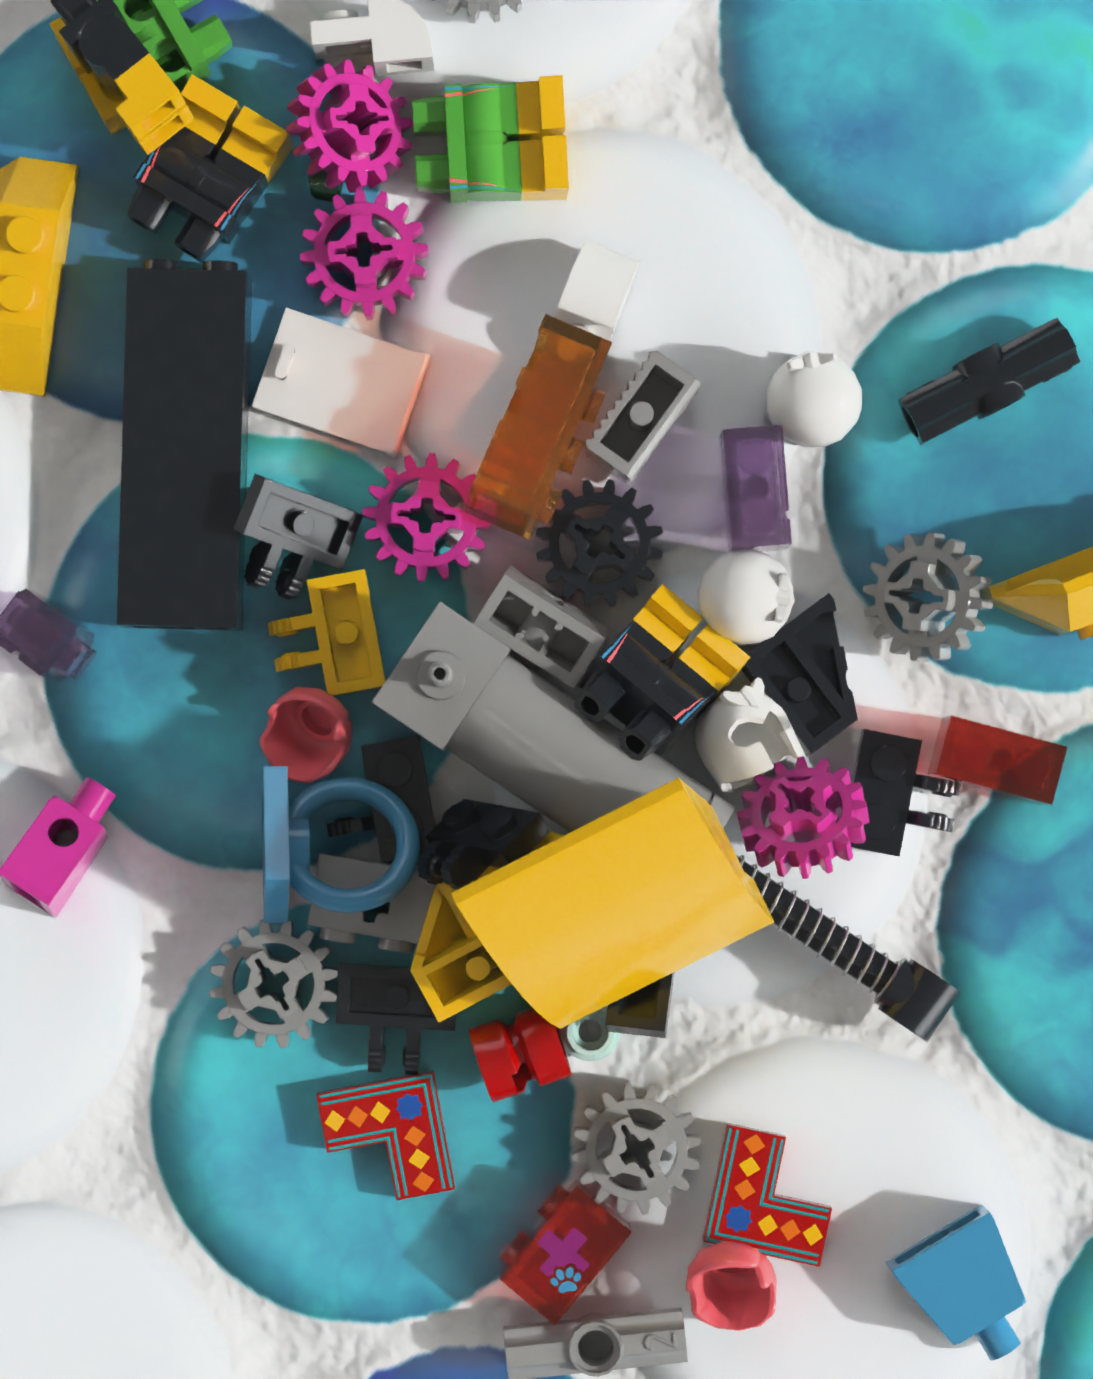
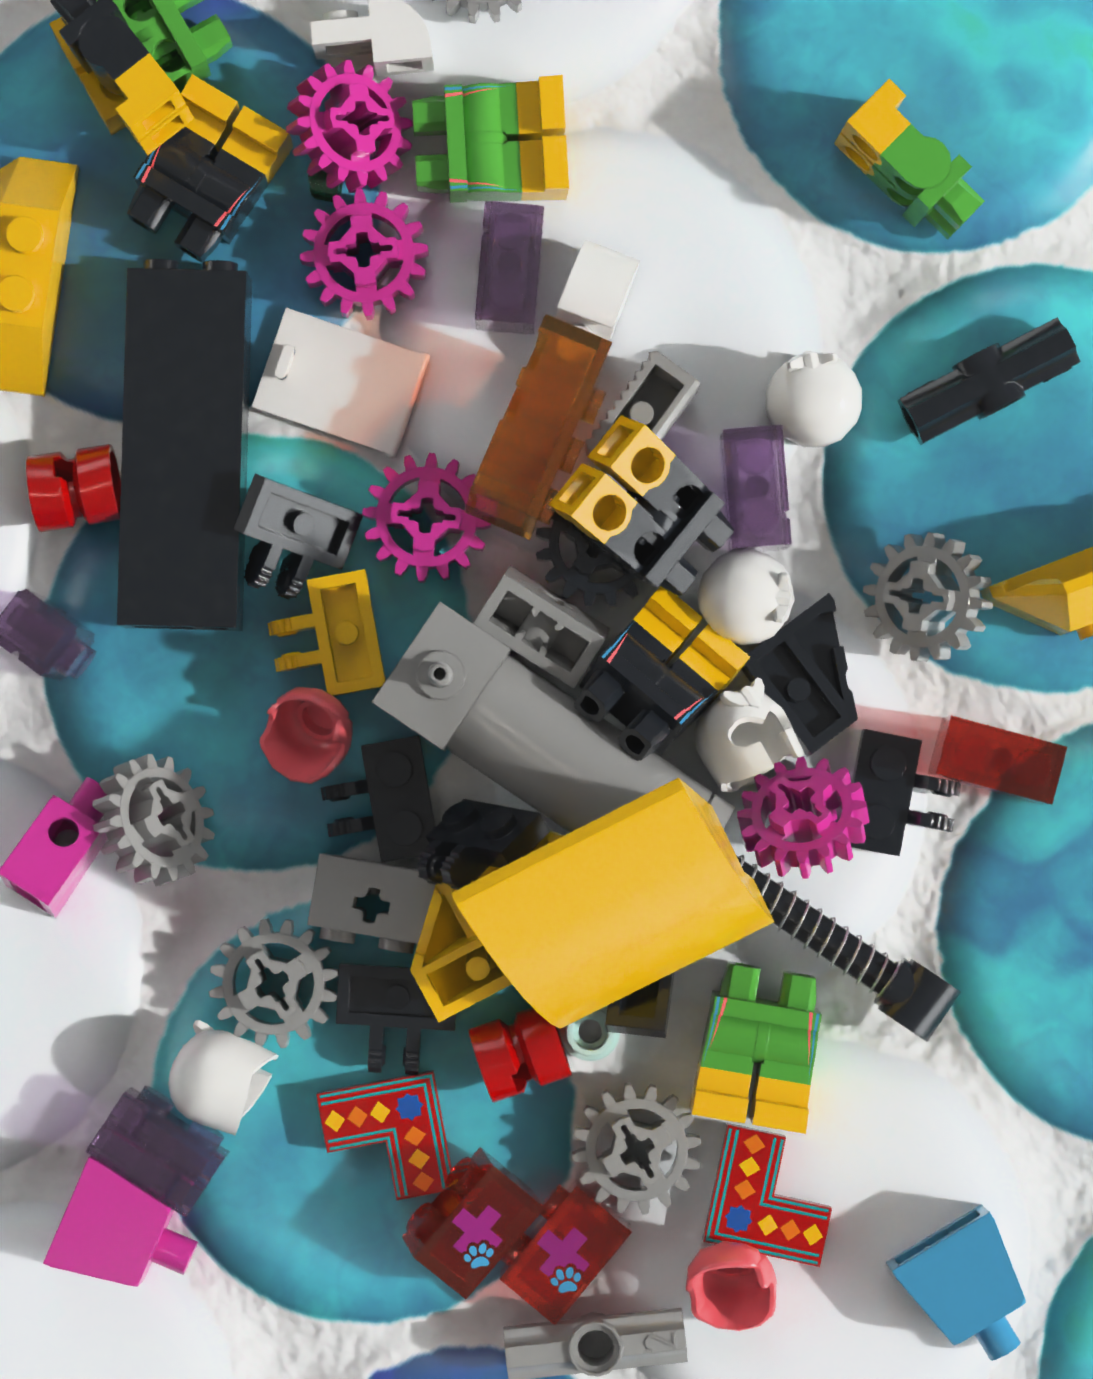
dark azure tile [262,766,420,923] -> none
none -> red wheel [26,444,121,532]
none -> dark pink torso [43,1151,198,1287]
none -> clear purple brick [85,1085,230,1218]
none -> light grey gear [92,754,215,886]
none -> white helmet [168,1020,279,1135]
none -> clear red brick [402,1147,545,1299]
none -> clear purple brick [475,201,544,334]
none -> hips [548,415,734,596]
none -> bright green hips [689,961,822,1134]
none -> bright green hips [834,78,985,240]

